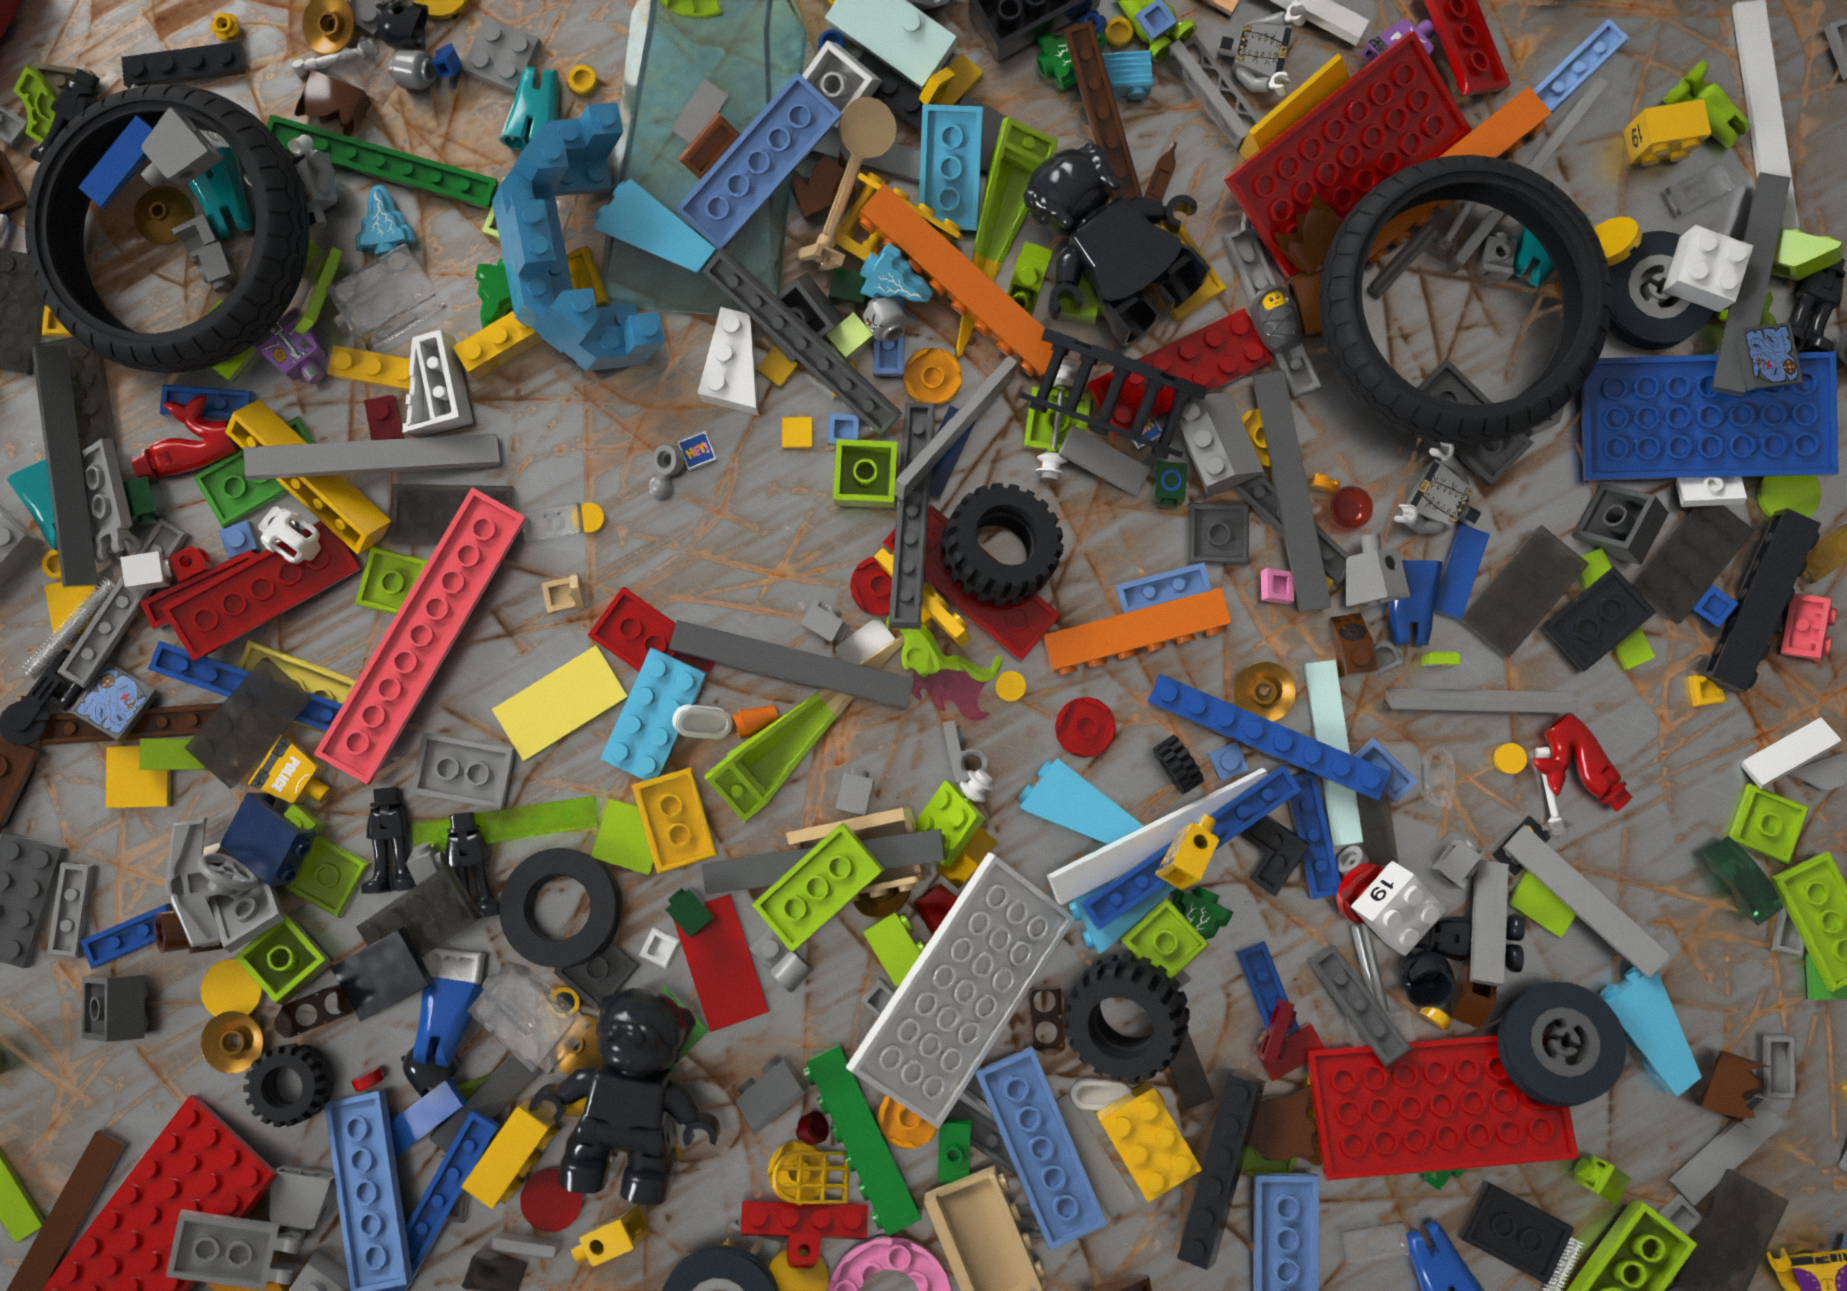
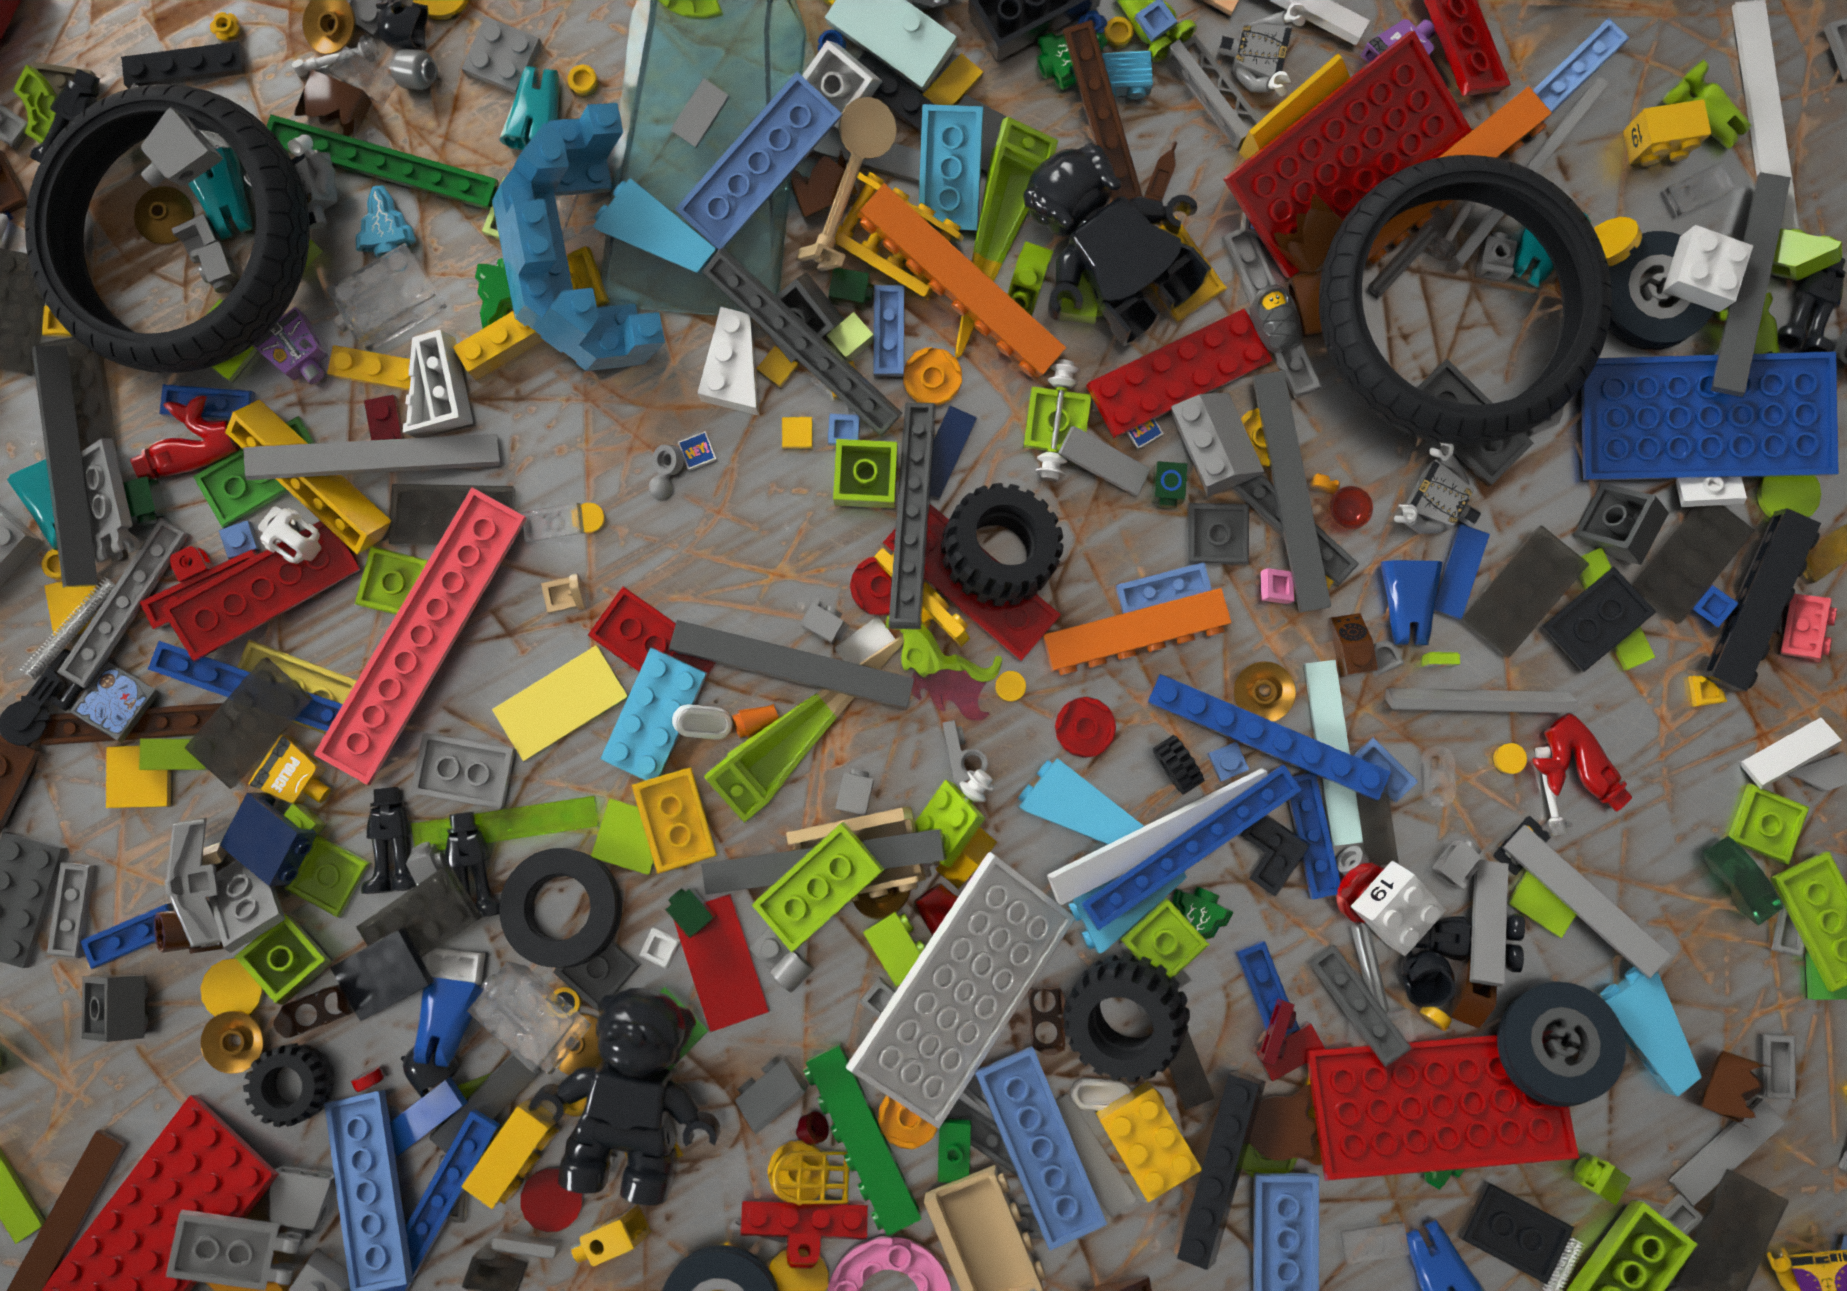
blue tile [78,115,153,209] -> none
white brick [120,551,174,592] -> none
light grey piece [197,853,259,896] -> none
lime tile [293,246,343,335] -> none
blue piece [431,43,463,78] -> none
dark orange tile [677,113,741,180] -> none
medium azure rock [860,243,933,302] -> none
light grey head [863,296,908,342] -> none
light grey tile [895,356,1018,500] -> none
yellow tile [918,67,955,104] -> none
black fence [1020,328,1208,459] -> none
yellow torso [1155,813,1219,890] -> none
light grey torso [1346,534,1410,607] -> none
tile [1734,322,1803,391] -> none

